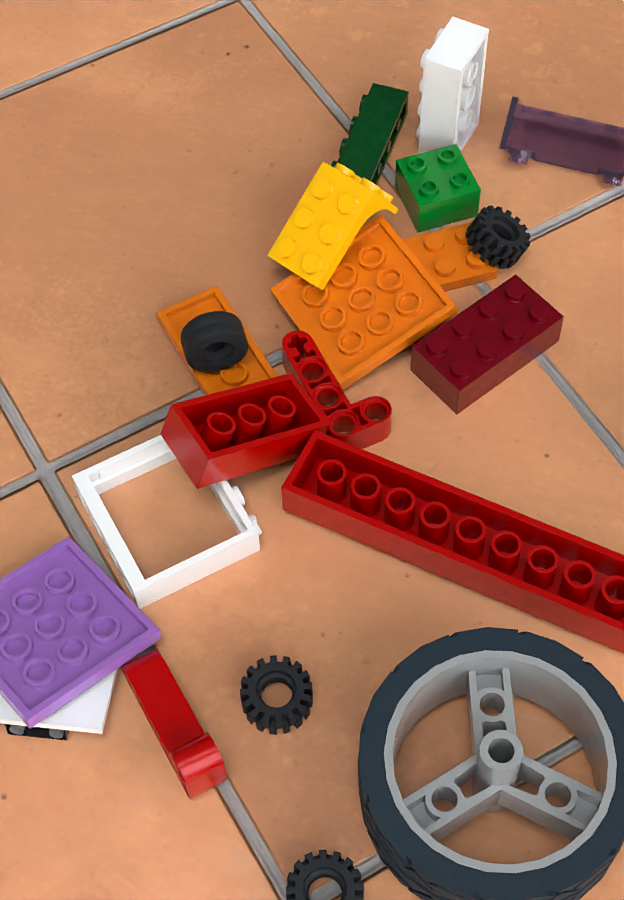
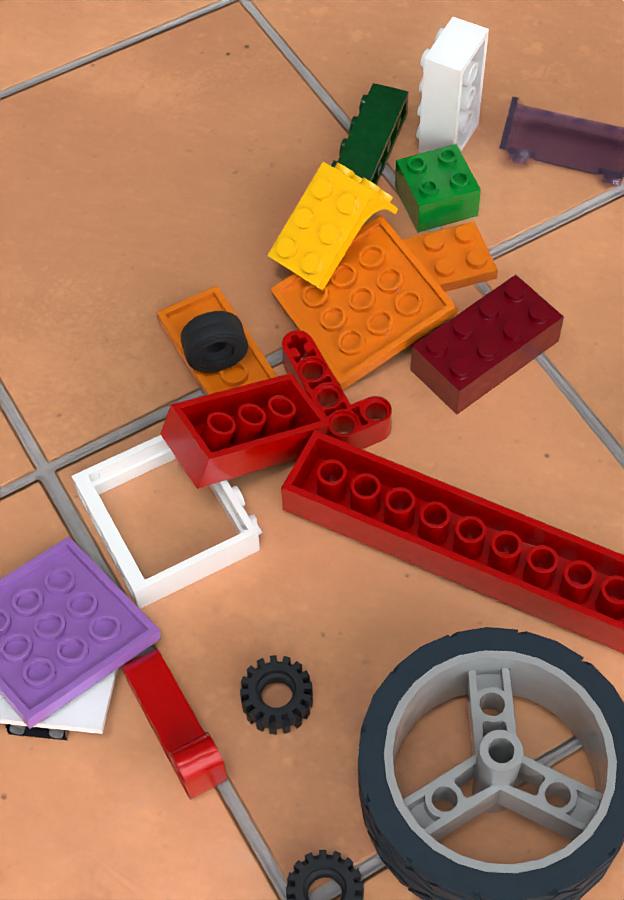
black tyre [465,205,531,269] -> none

